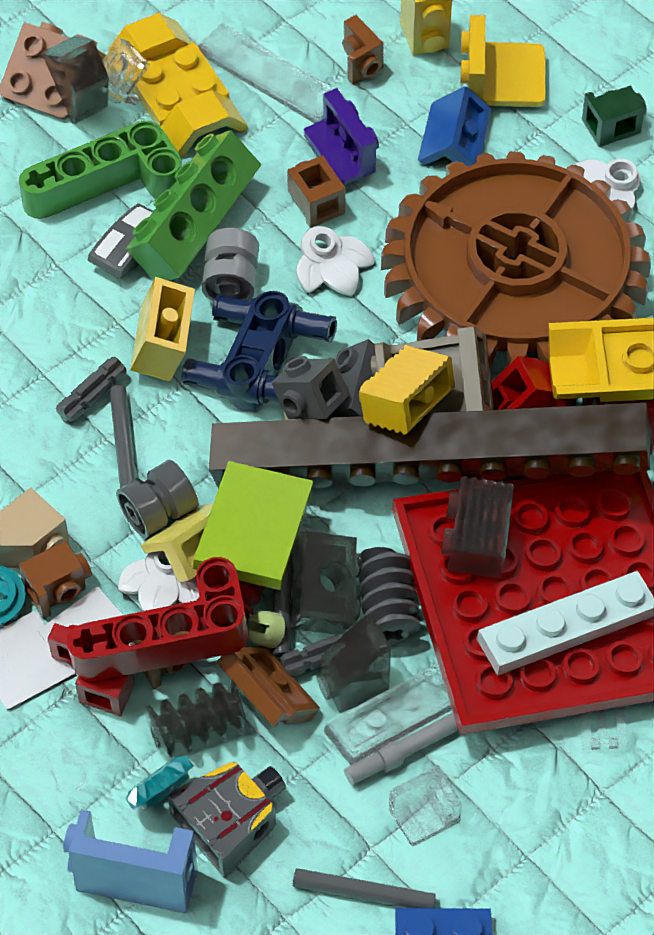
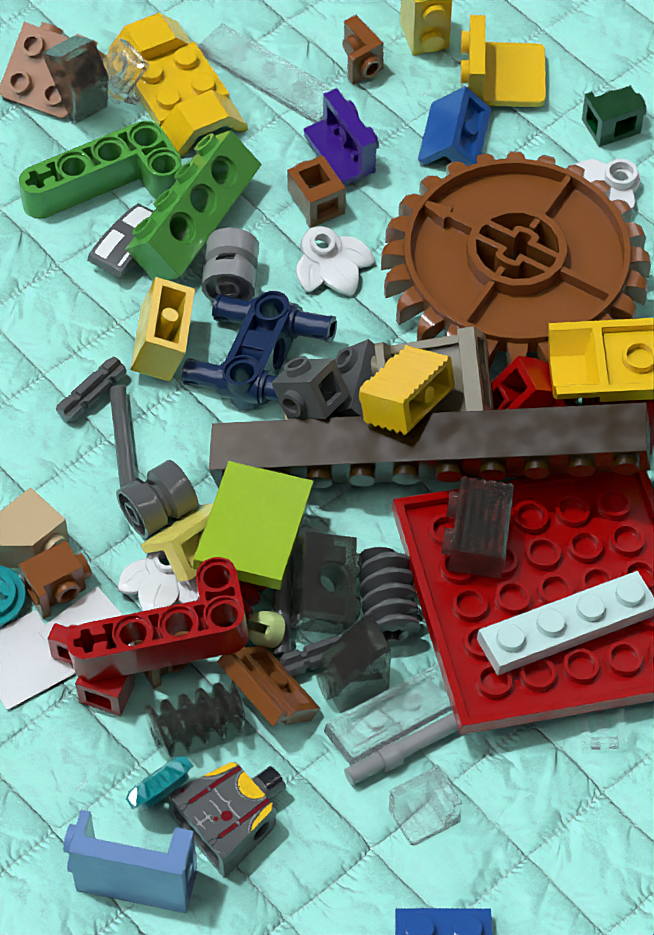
dark grey bar [293,868,436,908] -> none

